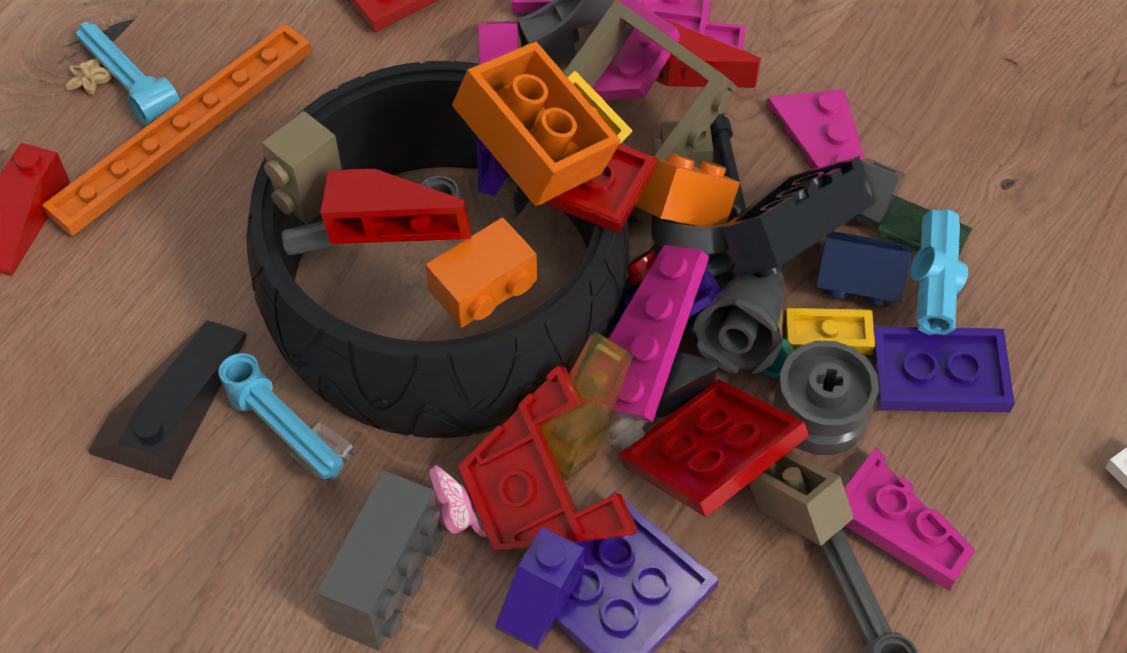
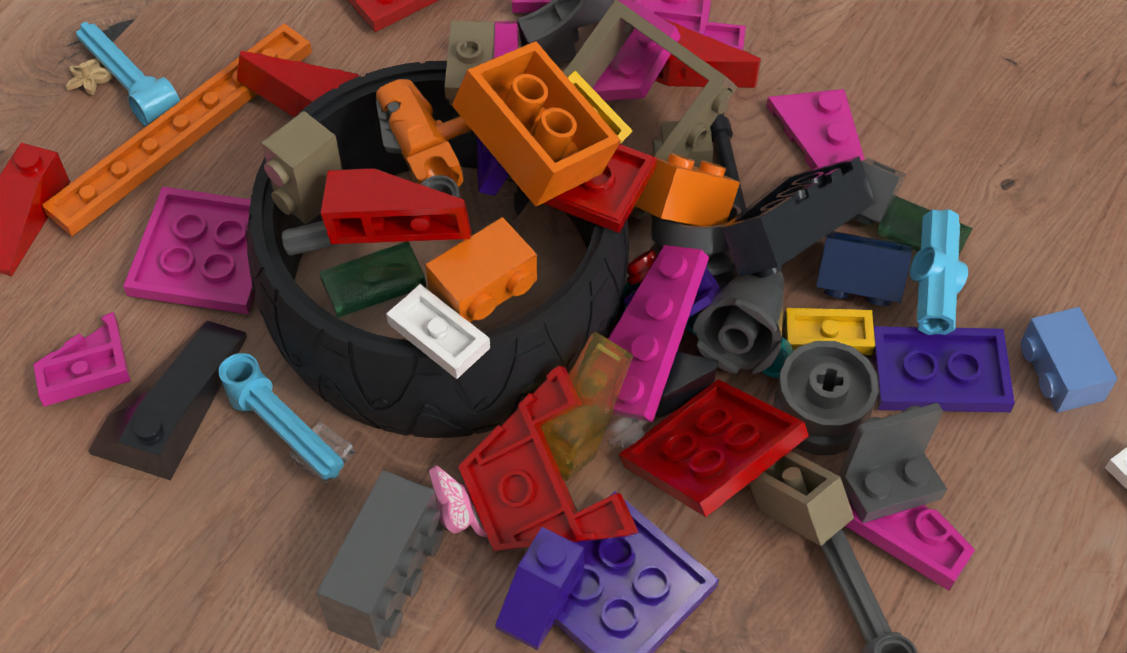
none -> dark pink wing [33,312,131,407]
none -> dark pink plate [123,186,255,315]
none -> red slope [236,50,359,117]
none -> clear green plate [319,241,426,318]
none -> orange piece [376,79,472,187]
none -> white plate [386,284,490,379]
none -> dark tan brick [445,21,495,105]
none -> dark grey bracket [838,403,947,523]
none -> medium blue brick [1021,307,1118,413]

